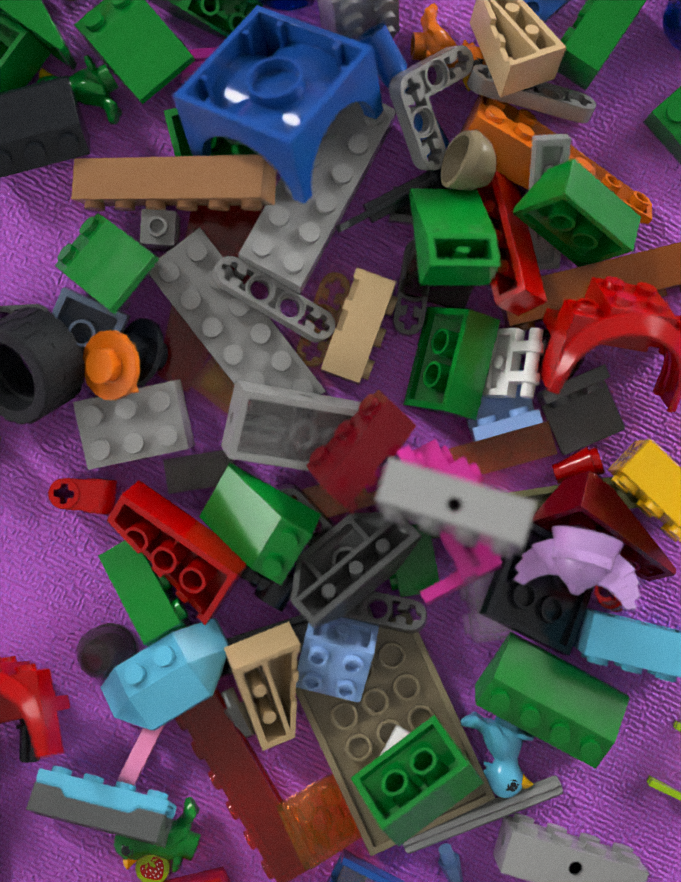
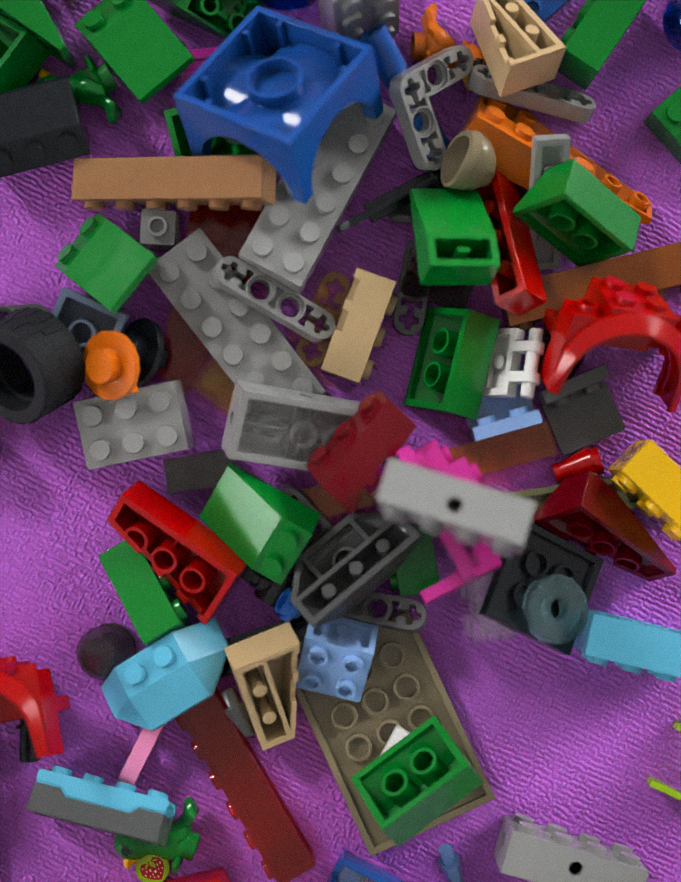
red piece [48,478,117,514] -> none
clear orange plate [276,773,362,870] -> none
light grey axle [403,775,563,854] -> none
medium azure animal [460,711,535,798] -> none
green slope [475,631,630,769] -> none
lavender helmet [514,526,641,610] -> none
red pin [594,585,623,612] -> none
none -> blue plate [275,588,301,622]
none -> clear light blue tile [523,574,588,644]

